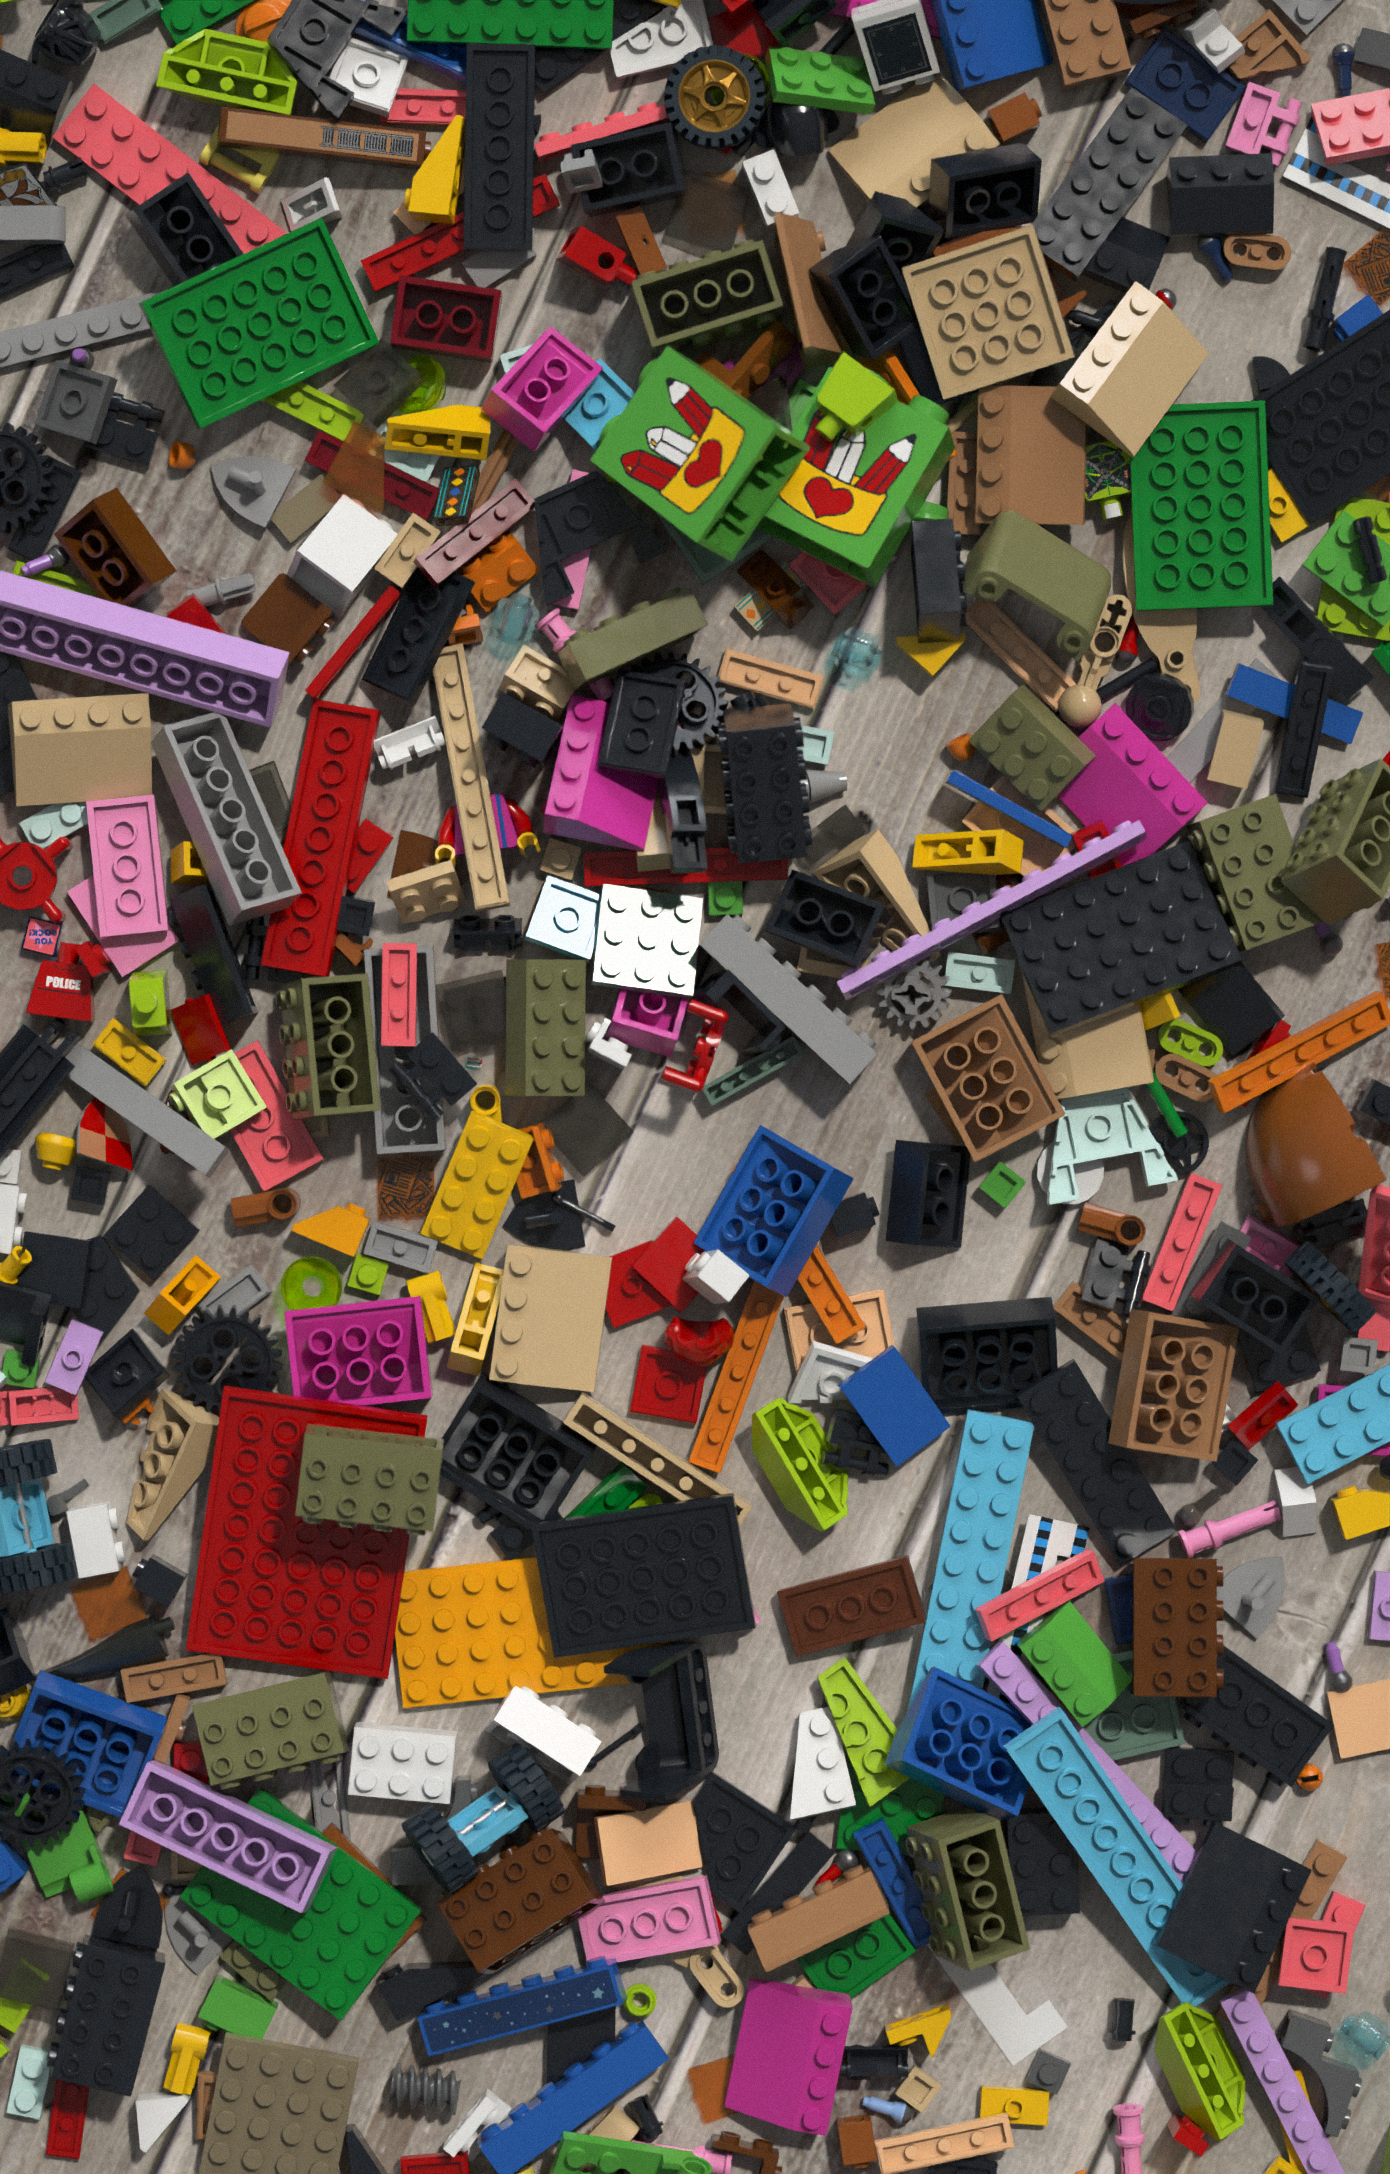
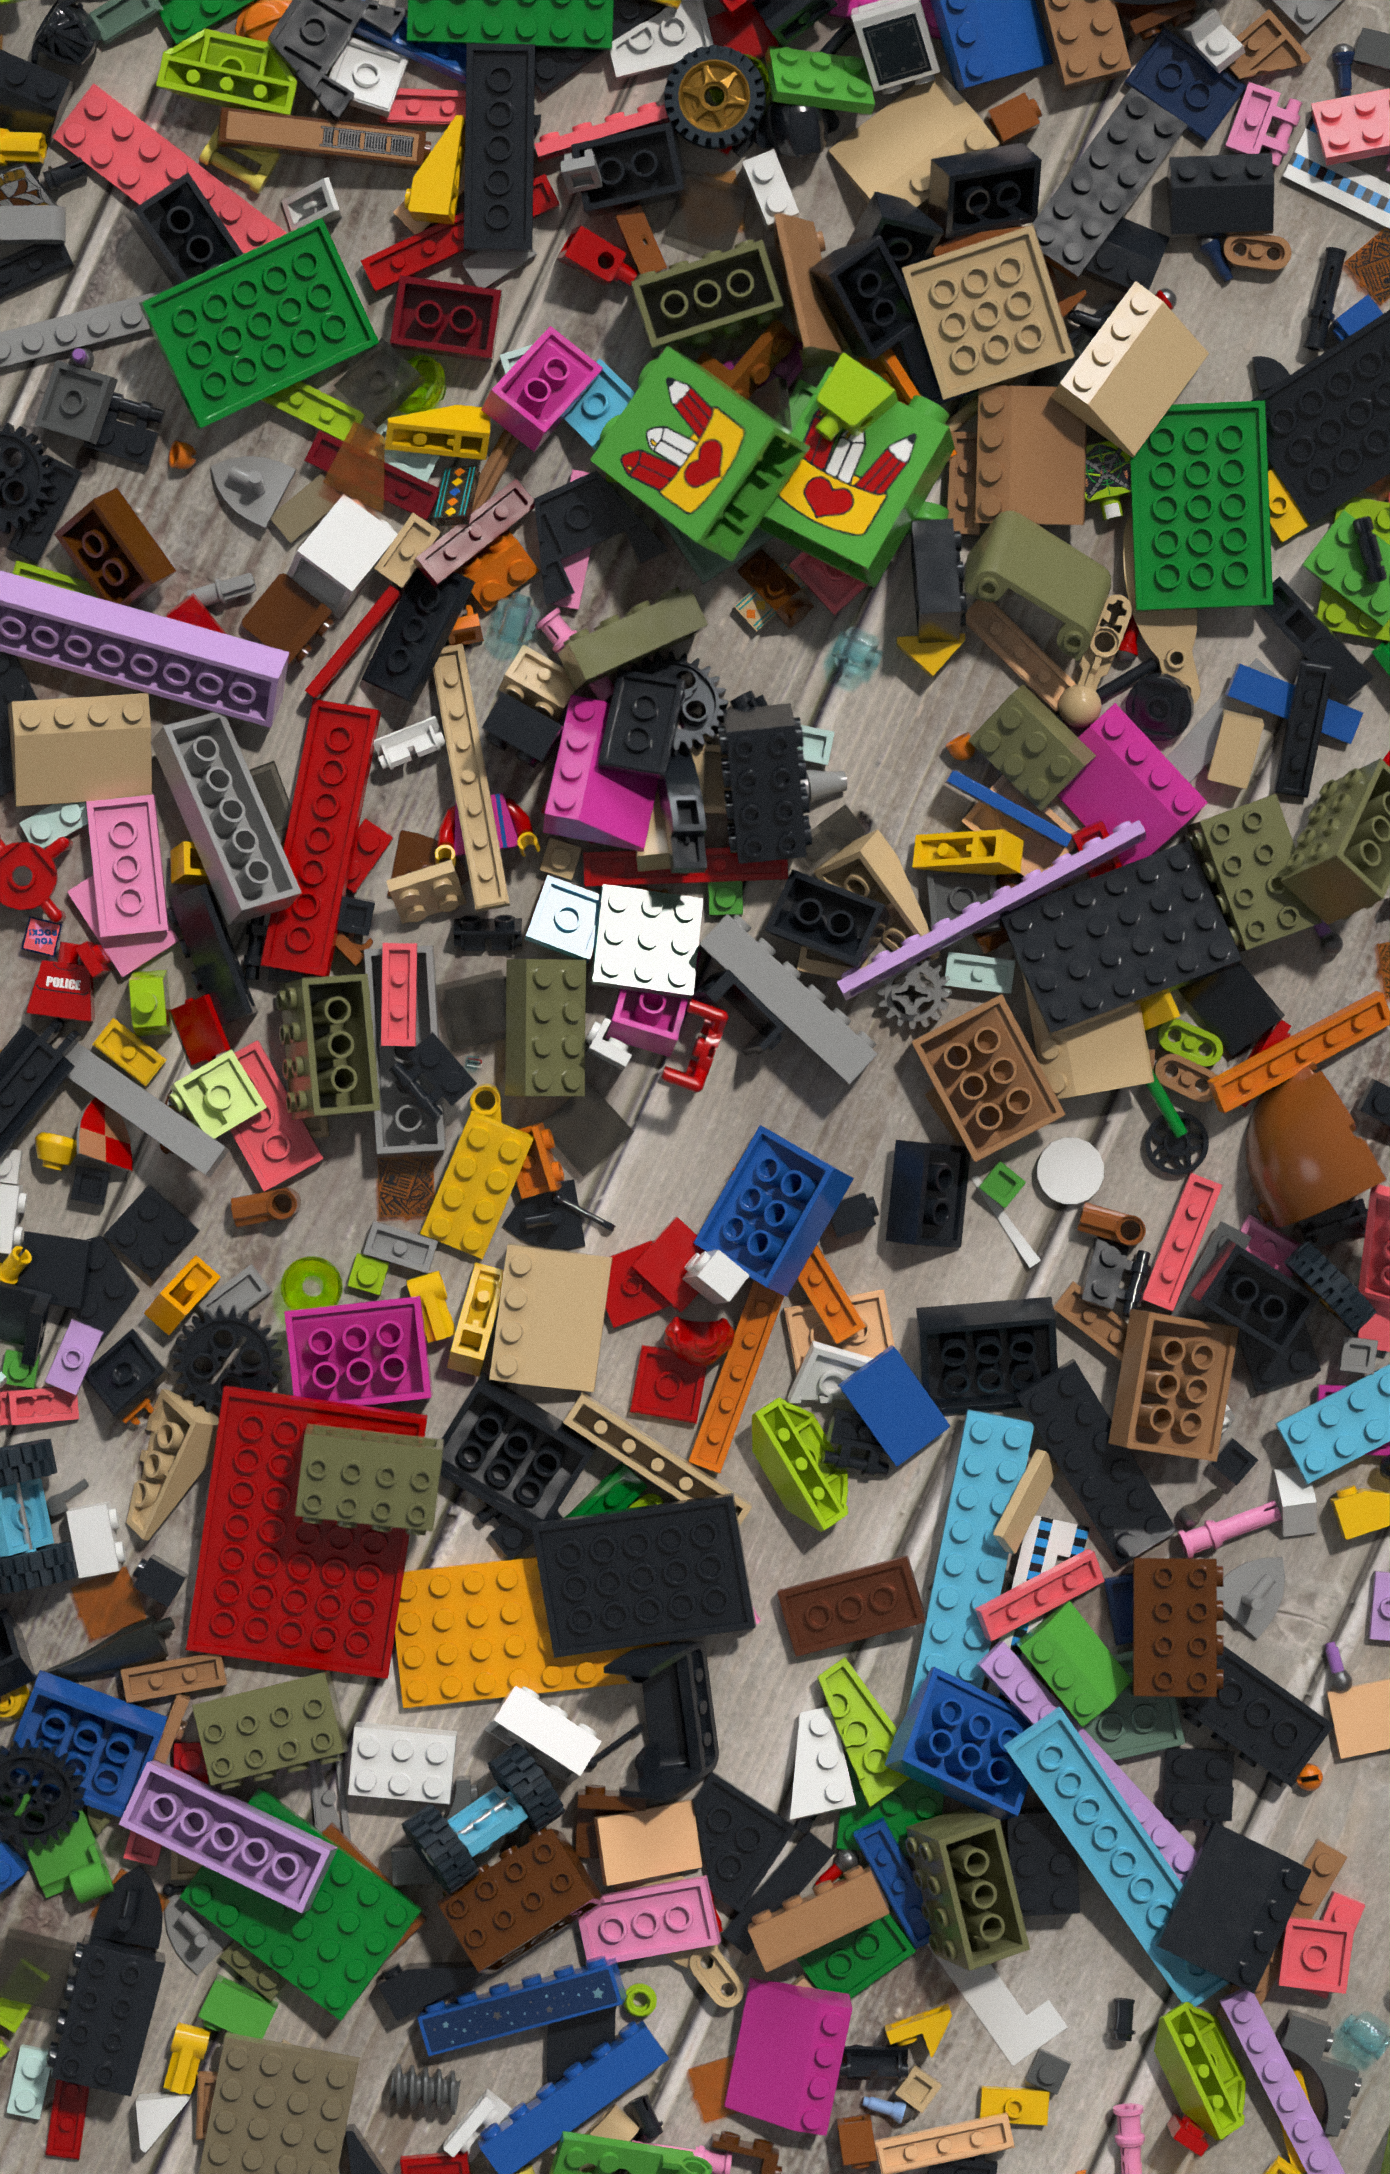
piece [20,544,70,577] -> none
light orange slope [291,1202,371,1257] -> none
sand green piece [703,1035,804,1106] -> none
light nougat tile [718,648,824,709] -> none
light aqua wing [1047,1087,1178,1206] -> none
red plate [1227,1381,1298,1450] -> none
none -> white sticker [972,1175,1041,1268]
none -> tan tile [993,1449,1059,1554]

